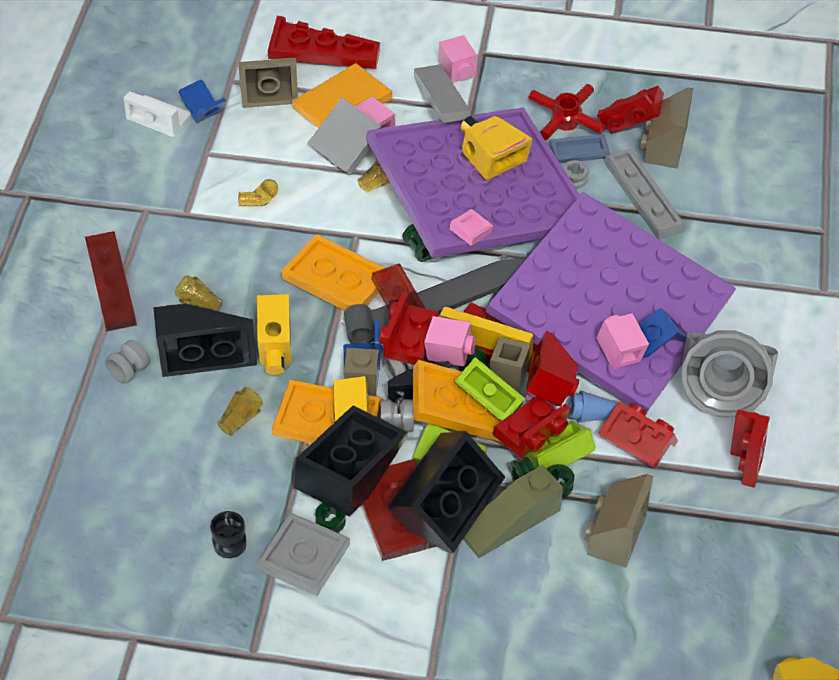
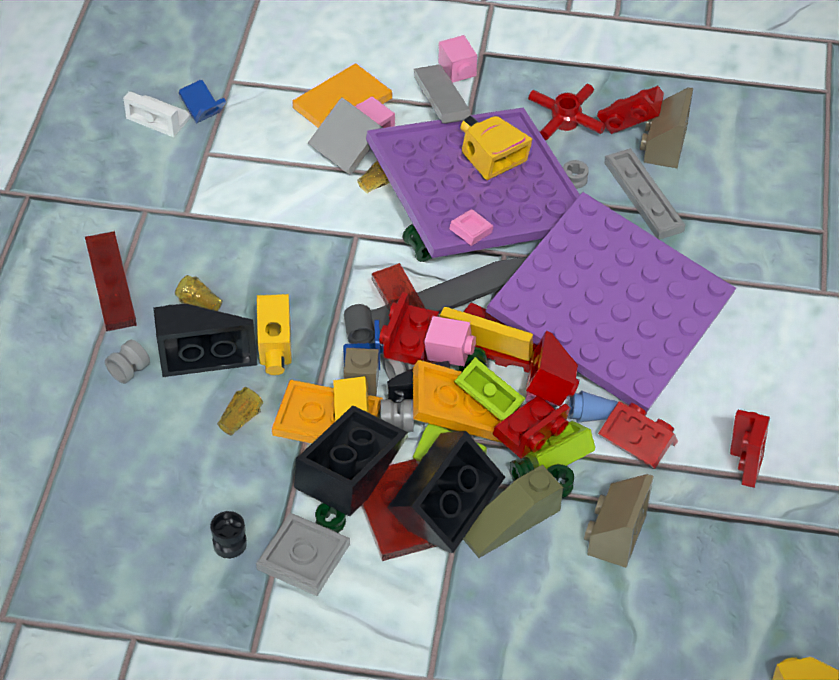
clear yellow arm [238,179,279,206] -> none
dark tan slope [239,58,298,108] -> none
red wing [268,15,380,69] -> none
light orange plate [281,234,392,311] -> none
dark tan brick [490,337,530,392] -> none
sand blue tile [548,134,611,163] -> none
bright pink brick [596,313,649,369] -> none
blue bracket [639,308,686,358] -> none
light grey piece [681,330,778,417] -> none

